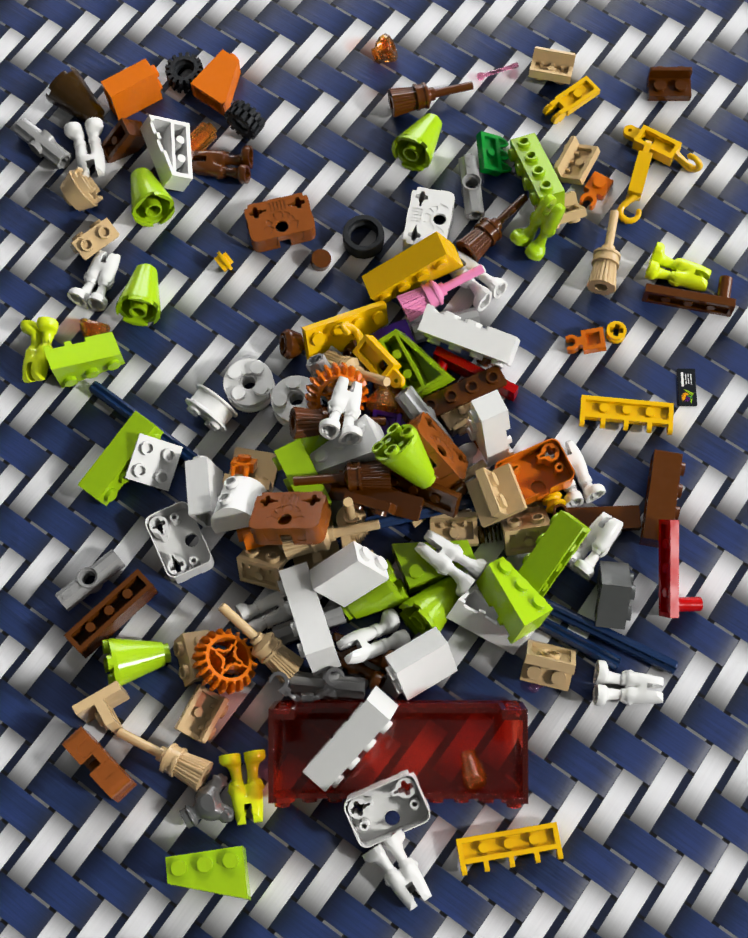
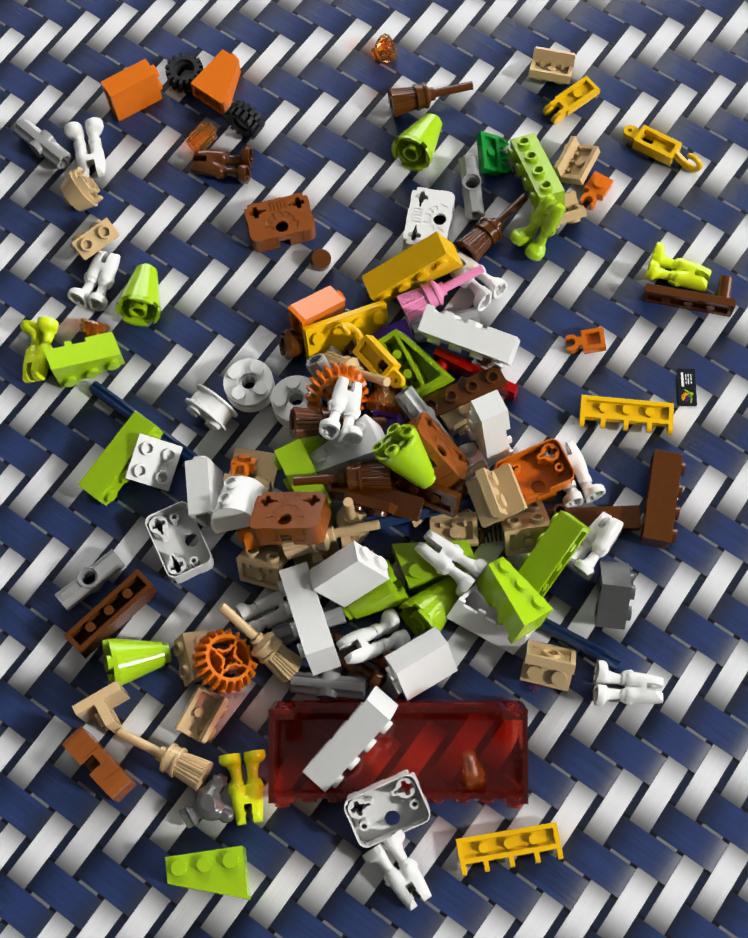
dark brown cone [45,67,105,123] -> none
reddish brown slope [101,118,145,163] -> none
lime cone [131,167,175,227] -> none
white wedge [140,115,193,192] -> none
yellow plate [214,251,233,272] -> none
flat silver piece [269,667,345,703] -> none
black tyre [342,215,384,259] -> none
clear pink hinge [477,62,519,80] -> none
yellow bush [542,492,566,513] -> none
dark blue axle [546,599,678,674] -> none
tan piece [586,210,621,296] -> none
yellow bush [605,321,627,344] -> none
yellow piece [617,140,653,224] -> none
reddish brown bracket [647,66,693,101] -> none
red piece [659,519,703,618] -> none
none -> slope [287,286,346,337]

